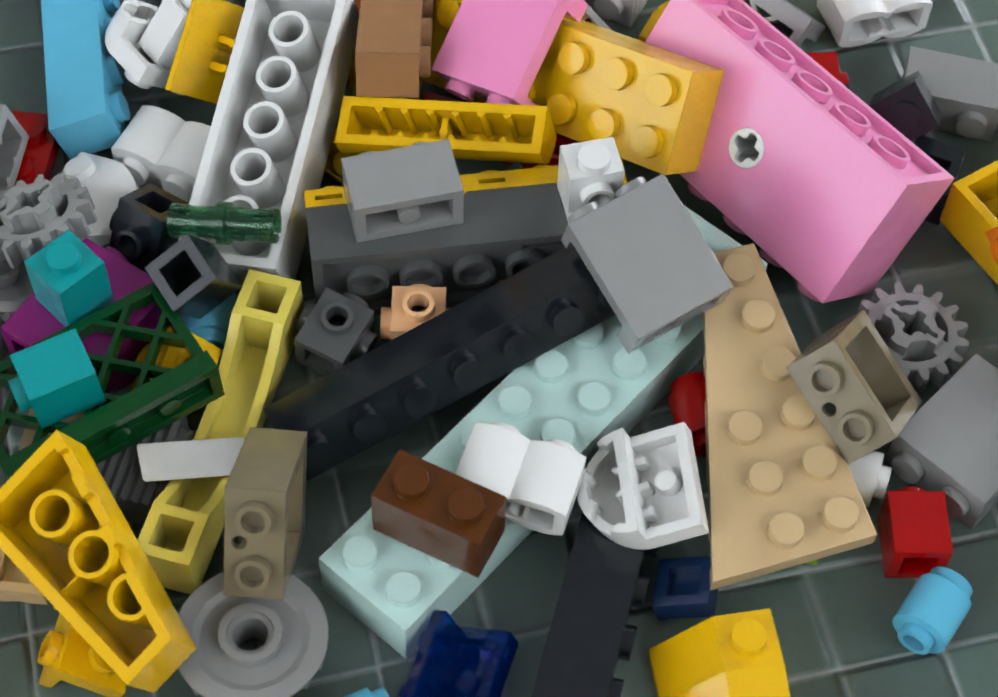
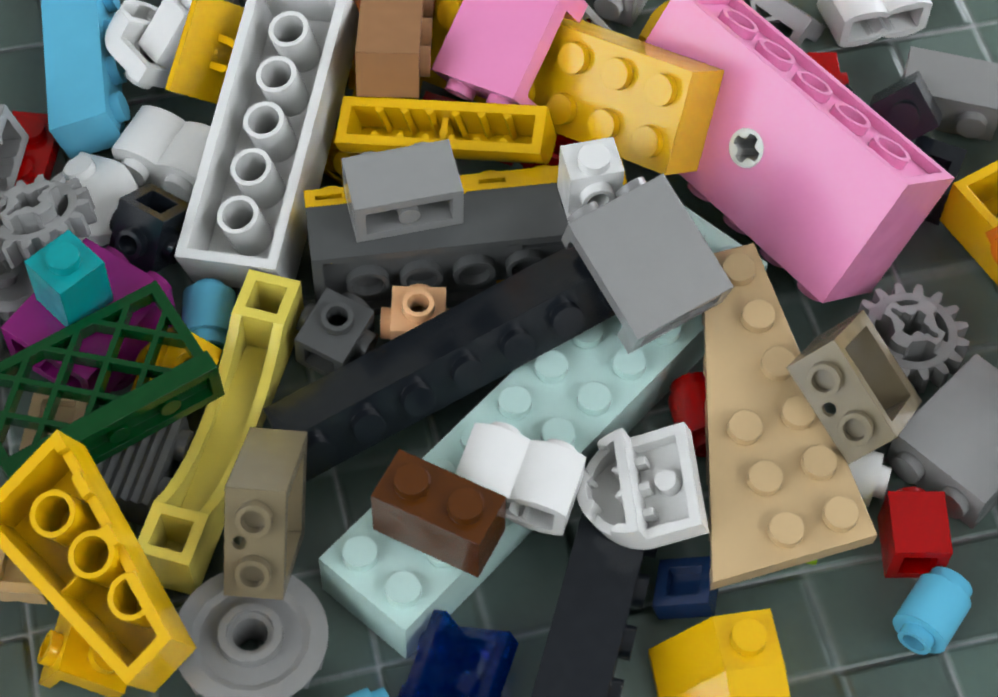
teal brick [8,328,107,429] -> none
white sticker [136,437,244,482] -> none
black brick [145,234,242,319] -> none
clear green pin [167,202,282,245] -> none

